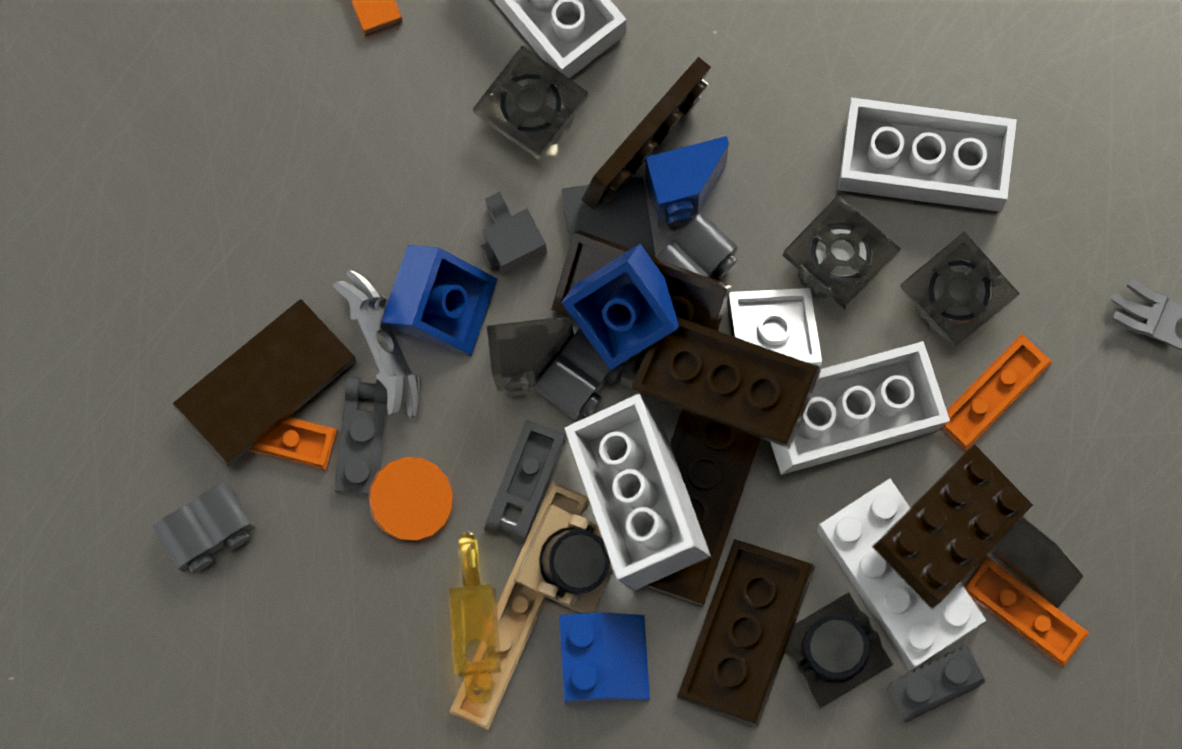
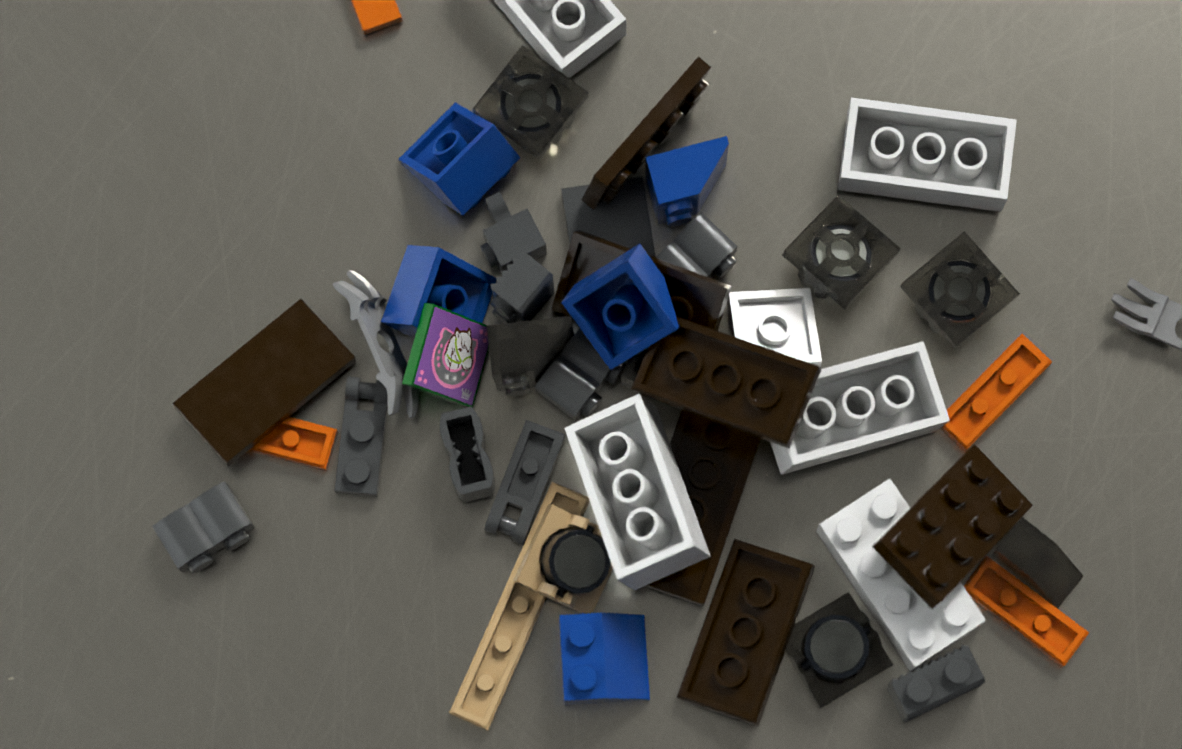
orange tile [368,457,453,541] -> none
clear yellow piece [449,531,501,705] -> none
none -> blue slope [398,102,521,215]
none -> tile [402,303,494,408]
none -> dark grey brick [440,406,495,502]
none -> dark grey brick [490,251,555,330]

